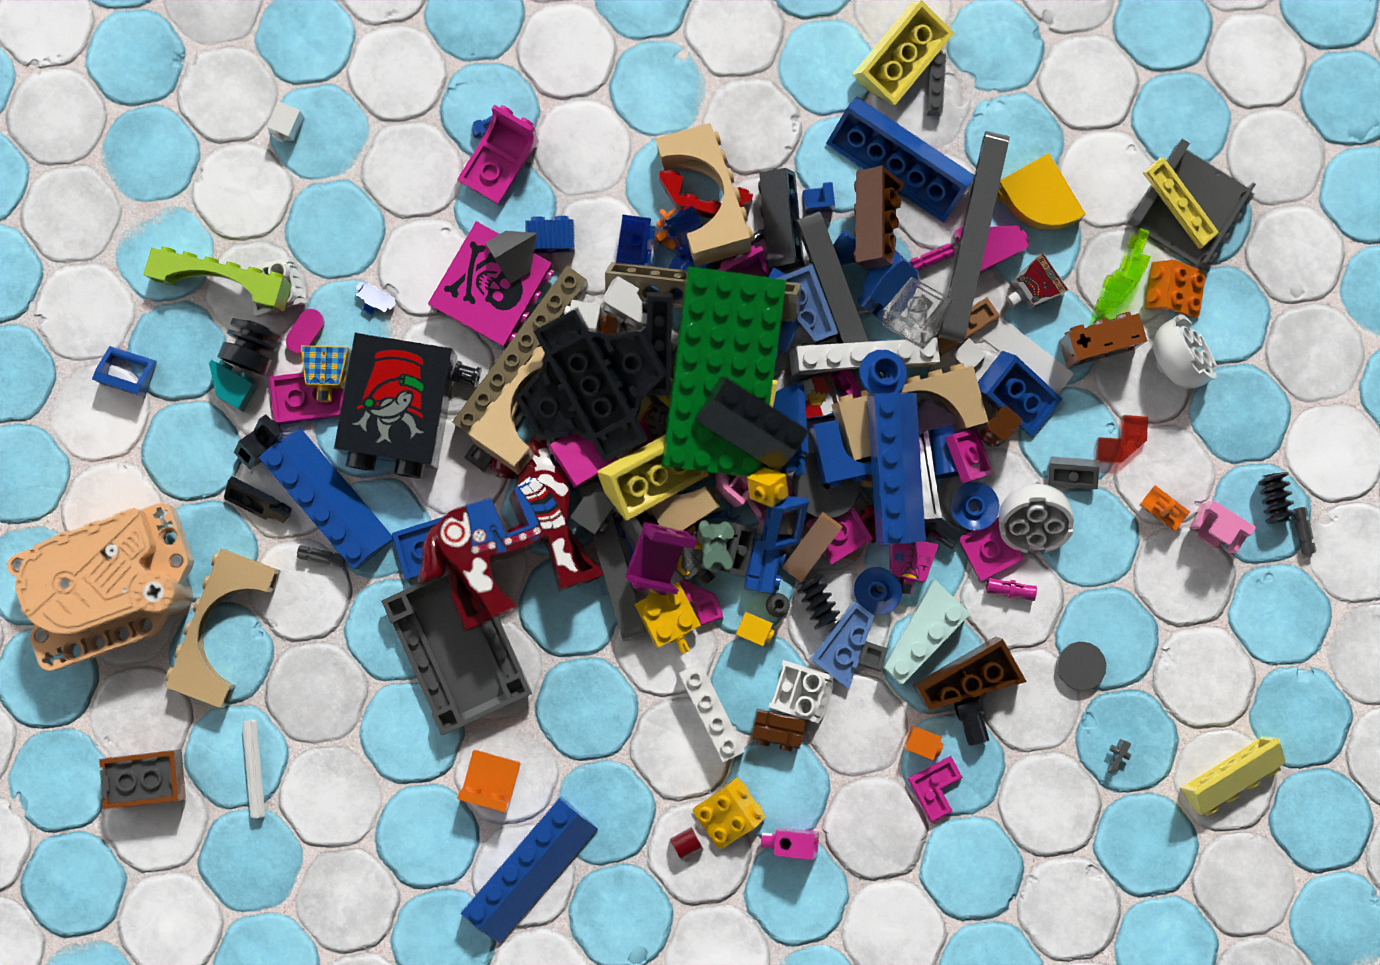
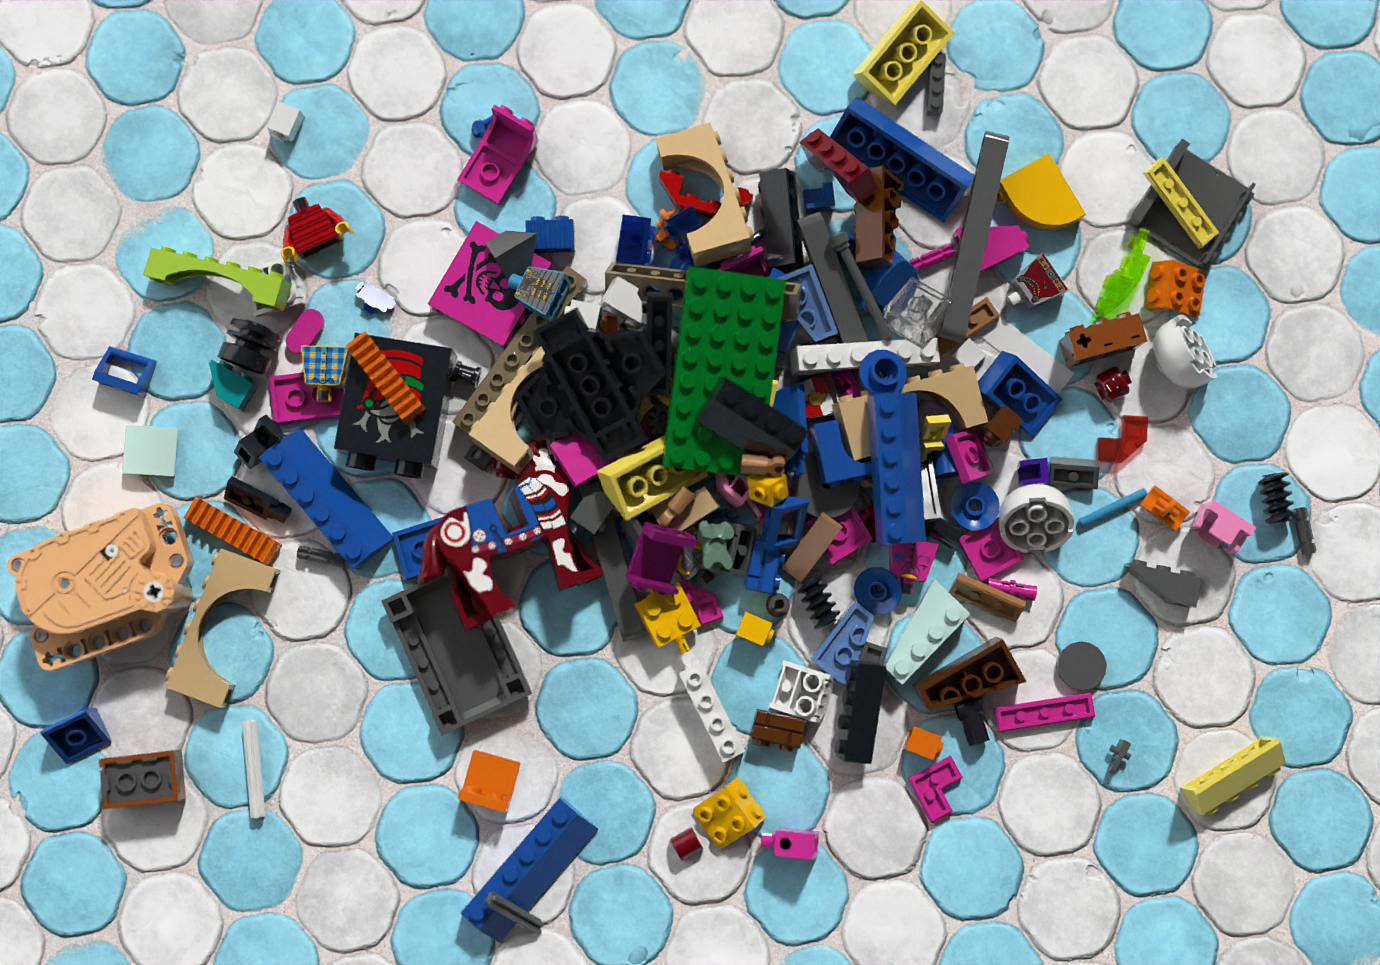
none -> blue slope [40,708,111,764]
none -> light aqua slope [122,425,178,477]
none -> orange gear [183,497,282,566]
none -> torso [280,197,354,264]
none -> orange gear [345,331,426,425]
none -> dark grey axle [485,892,543,933]
none -> torso [508,266,571,322]
none -> medium nougat bar [658,486,696,527]
none -> medium nougat bar [741,454,785,477]
none -> dark red arch [799,128,878,203]
none -> dark grey piece [828,231,893,341]
none -> black brick [834,659,887,764]
none -> light yellow slope [919,415,952,462]
none -> medium nougat tile [949,573,1026,623]
none -> dark pink tile [993,692,1095,732]
none -> dark purple window [1017,458,1051,487]
none -> dark azure bar [1078,488,1147,528]
none -> dark red head [1094,366,1132,402]
none -> dark grey slope [1124,559,1202,608]

